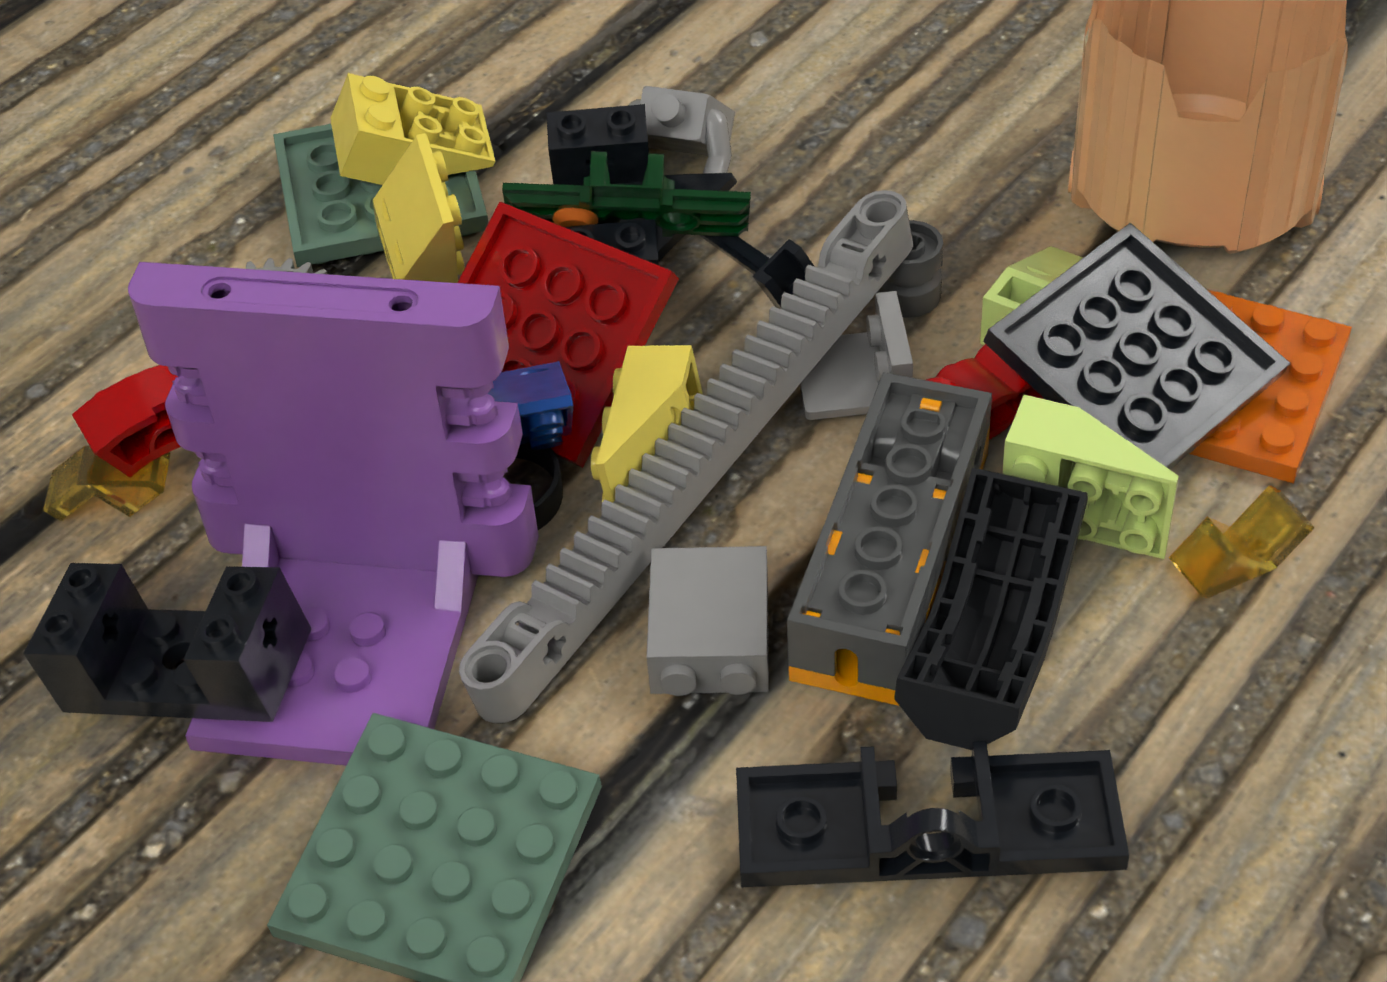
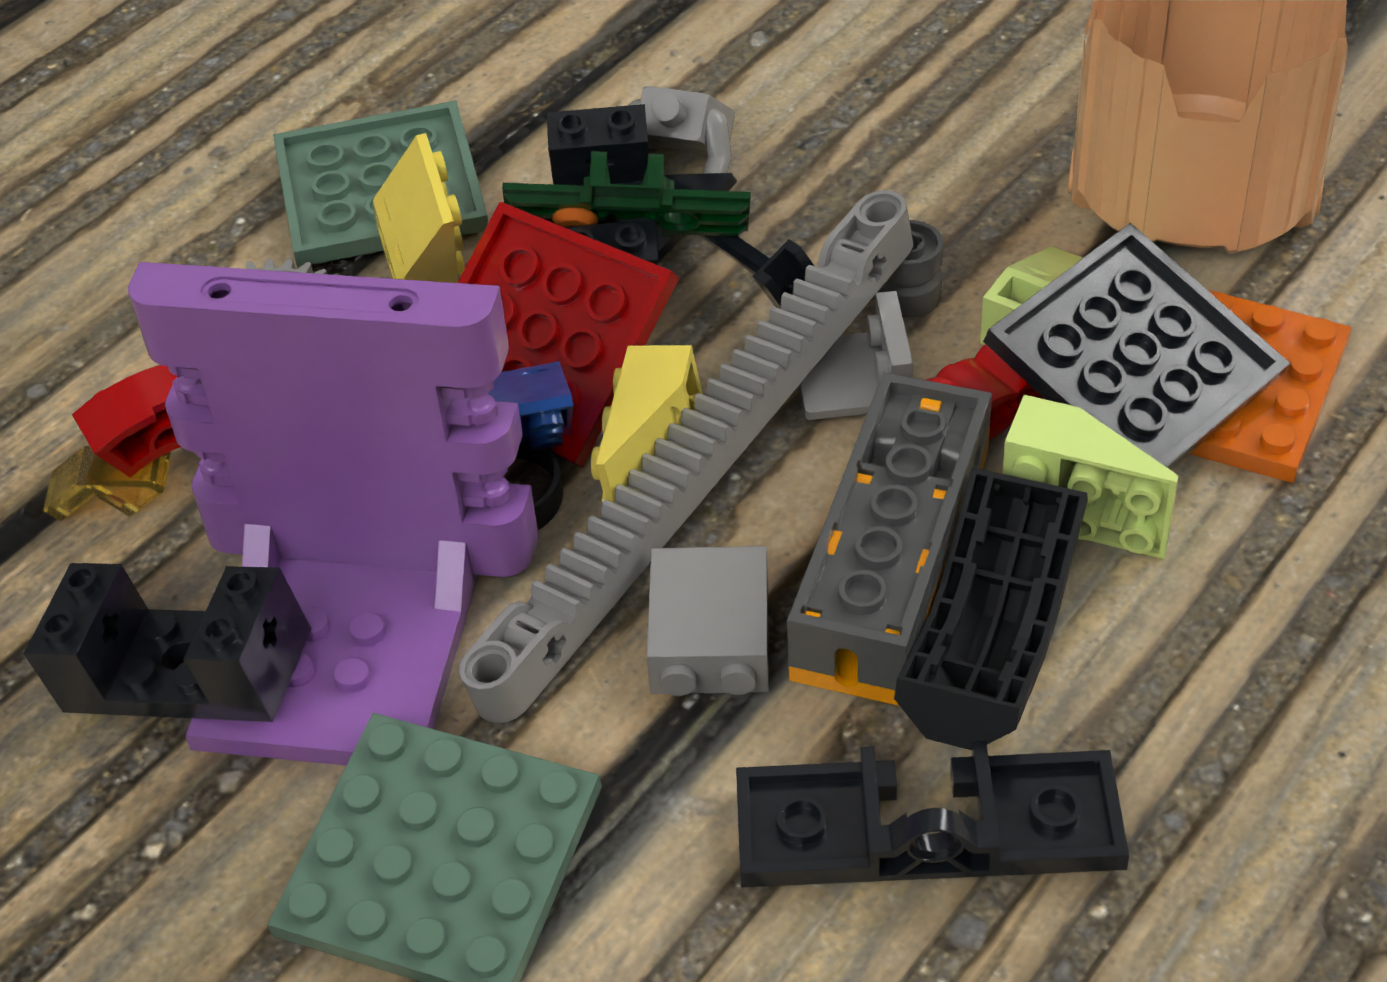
light yellow slope [330,73,496,185] -> none
clear yellow slope [1169,485,1315,598] -> none

